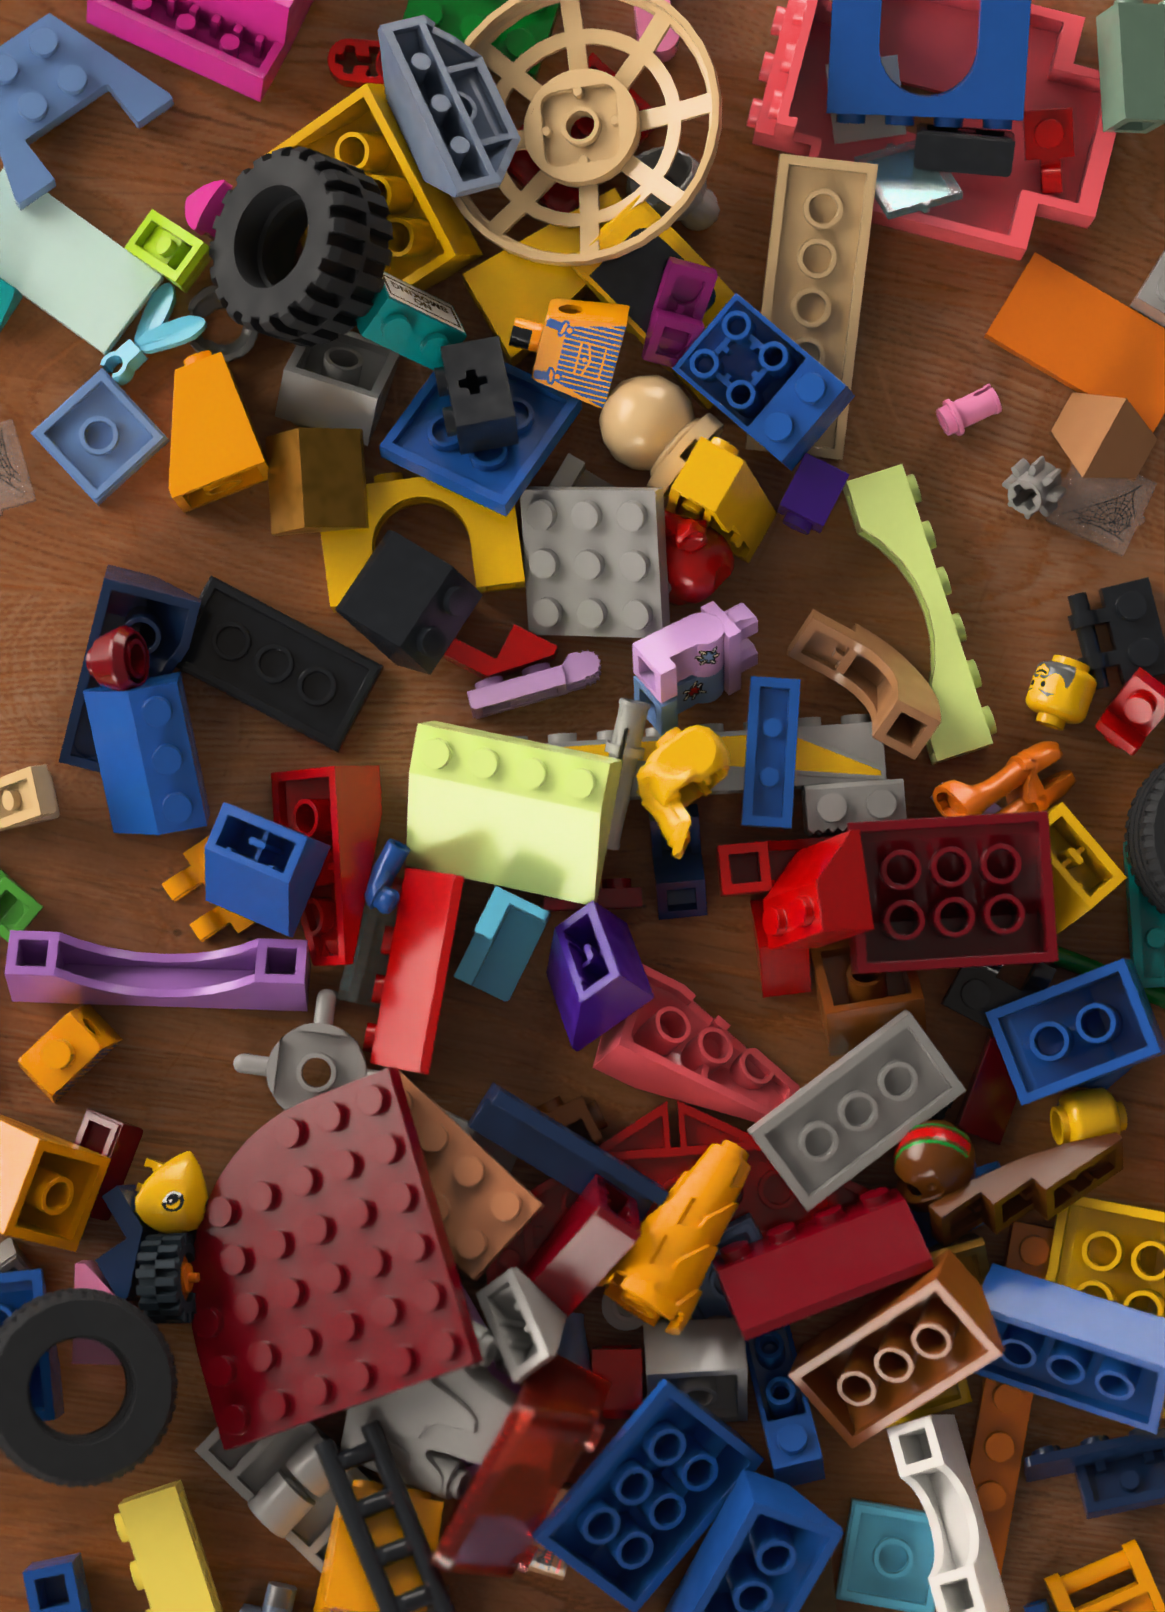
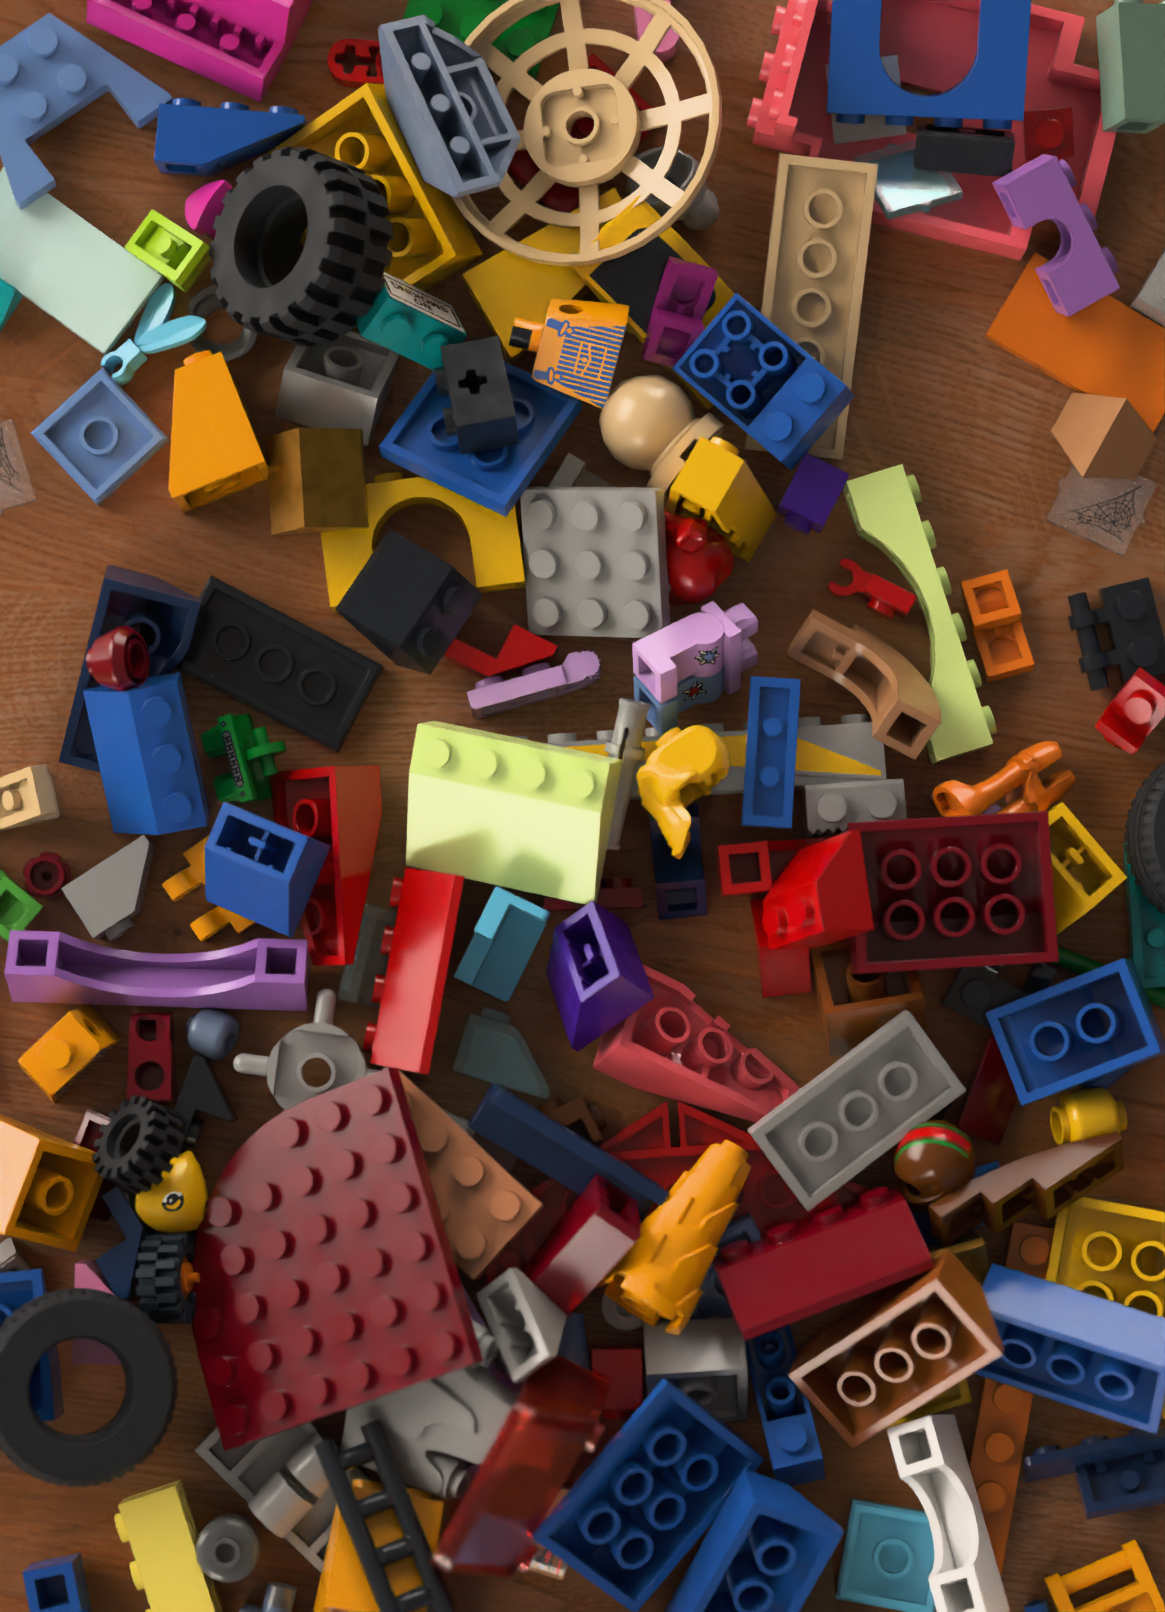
blue arm [364,839,410,914] -> none
bright pink pin [936,384,1002,436] -> none
light grey gear [1002,456,1067,519] -> none
yellow head [1025,655,1097,731] -> none
none -> dark red plate [23,852,72,900]
none -> light grey slope [61,835,156,942]
none -> black tyre [92,1095,184,1194]
none -> dark red leg [126,1012,177,1105]
none -> blue slope [154,98,308,177]
none -> black slope [173,1055,238,1155]
none -> sand blue piece [185,1008,240,1061]
none -> dark grey head [195,1513,263,1583]
none -> green hips [201,714,287,803]
none -> clear light blue slope [453,1007,551,1099]
none -> red plate [826,559,917,621]
none -> orange slope [960,570,1035,683]
none -> medium lavender arch [992,154,1120,317]

